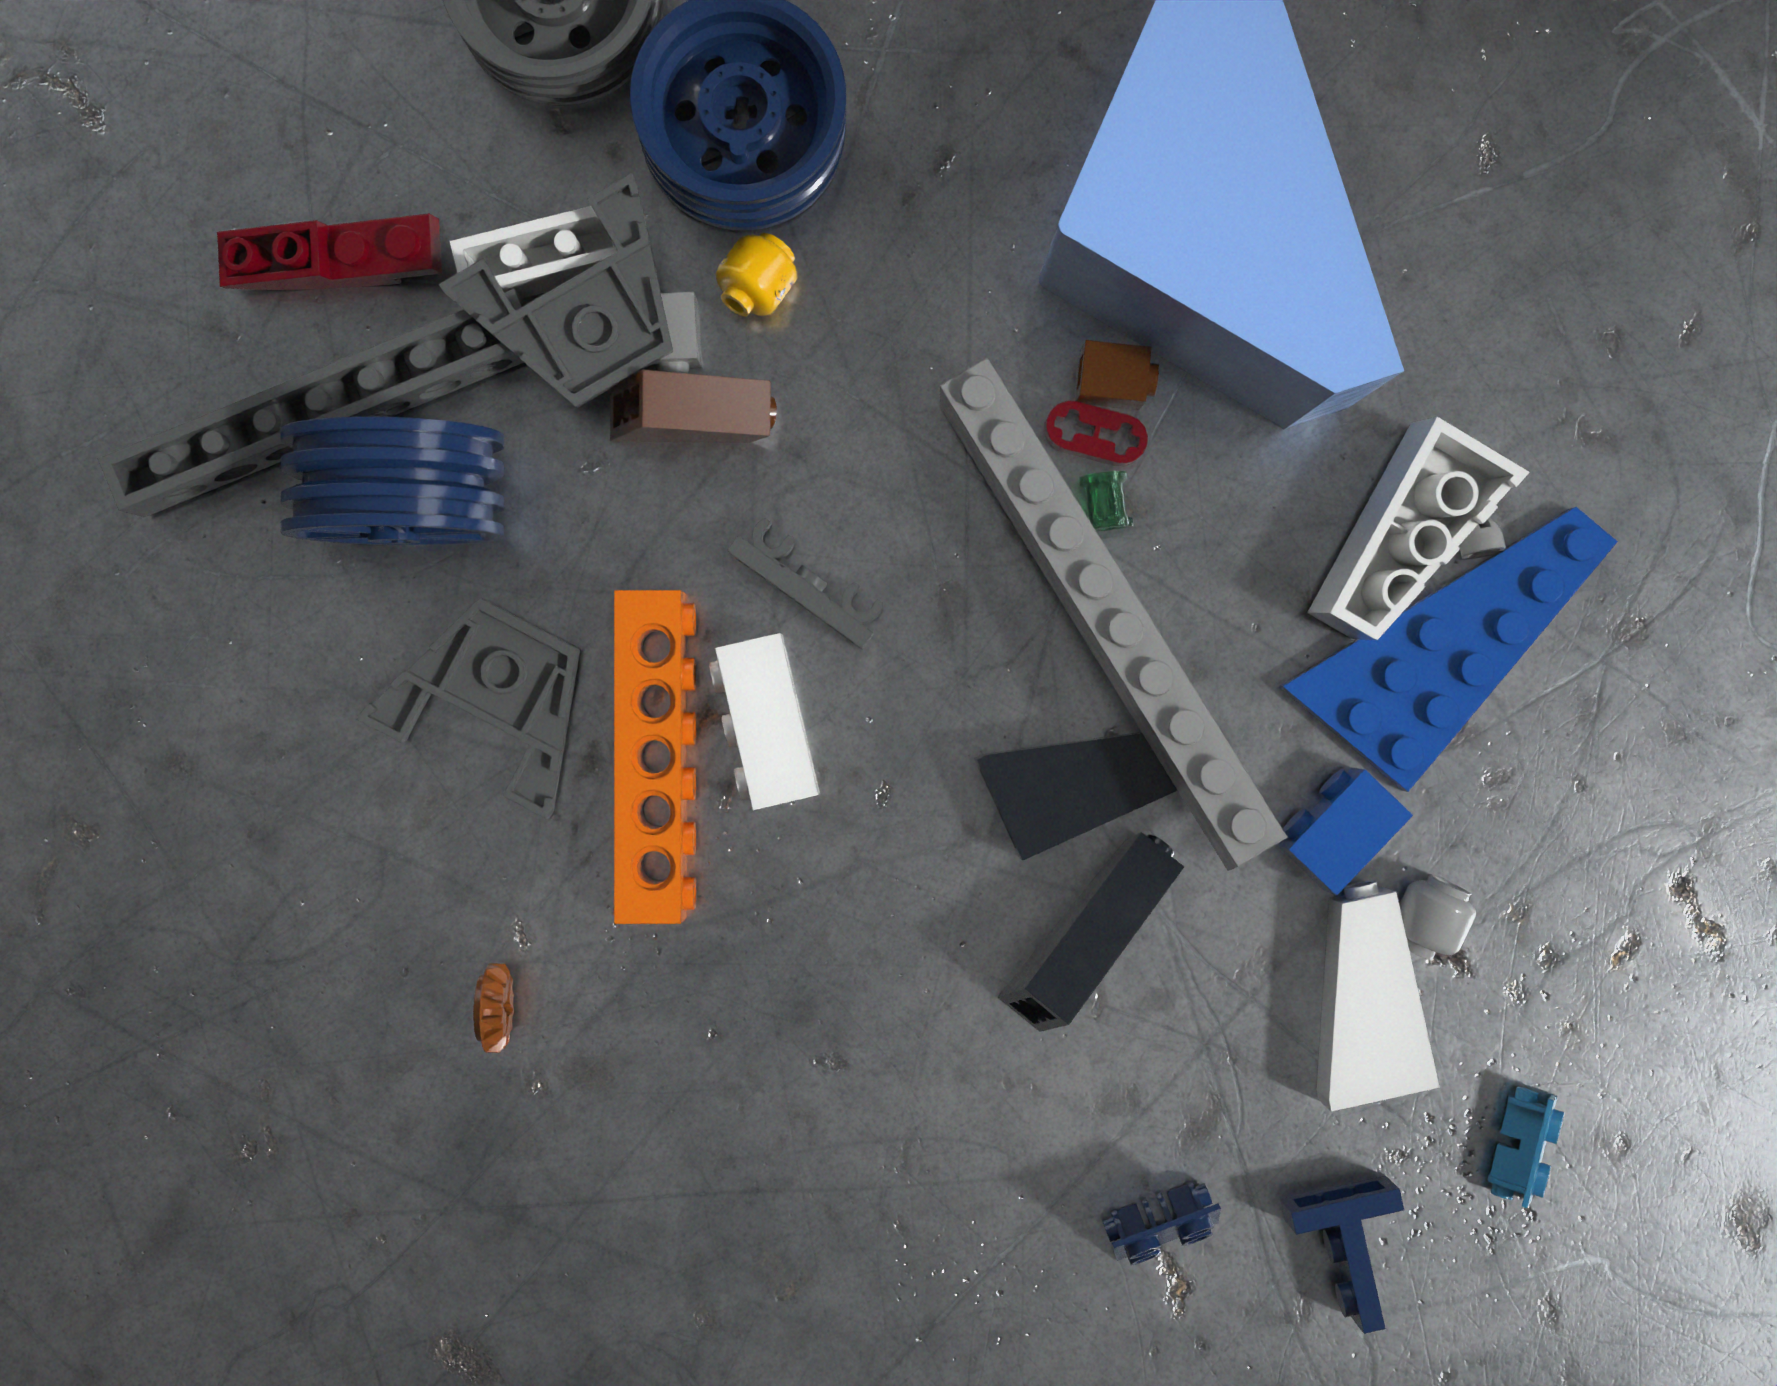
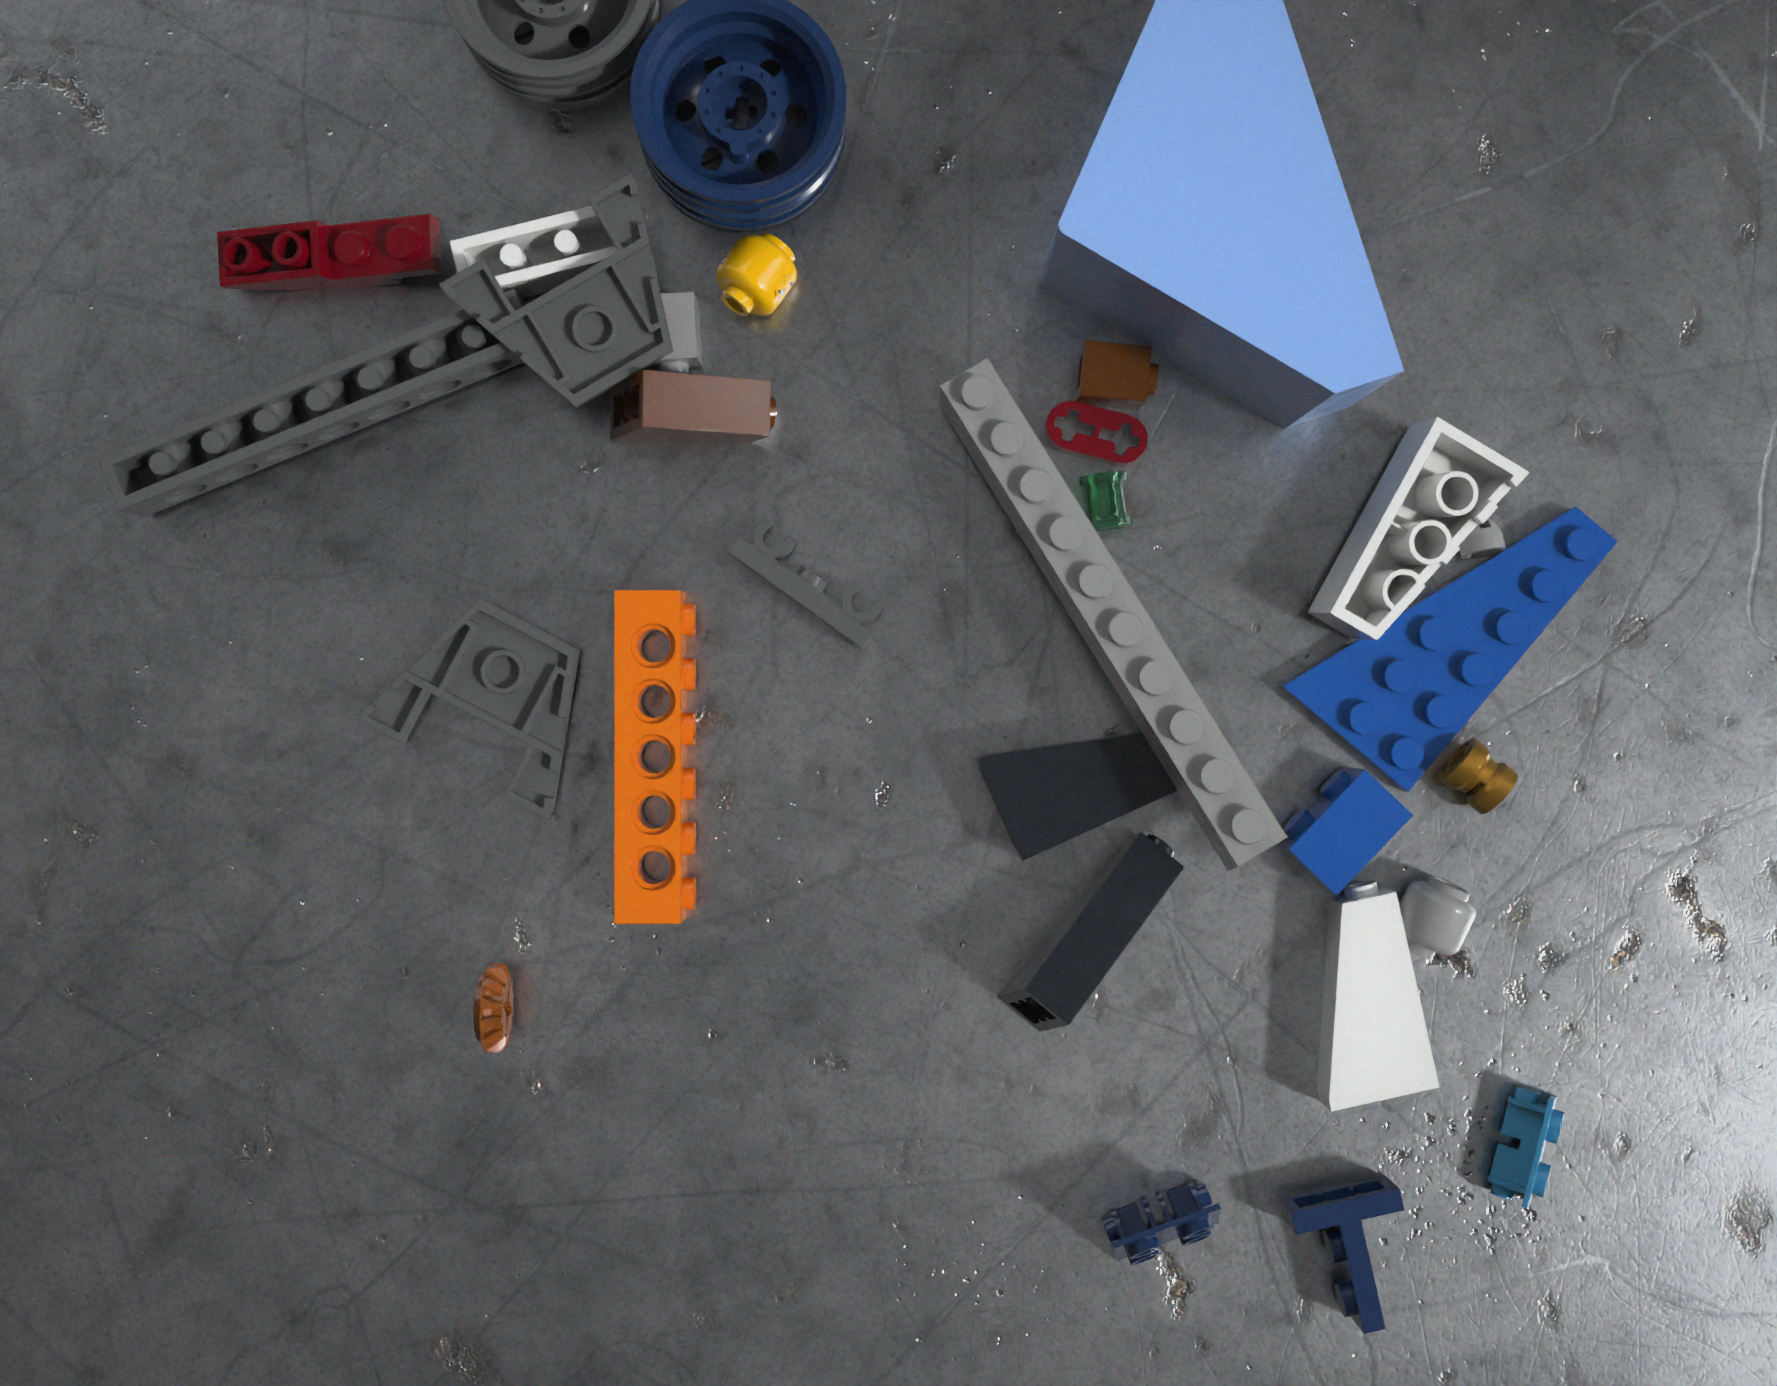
dark blue wheel [280,417,504,545] -> none
white brick [709,633,820,810] -> none
none -> pearl gold wheel [1438,738,1518,814]

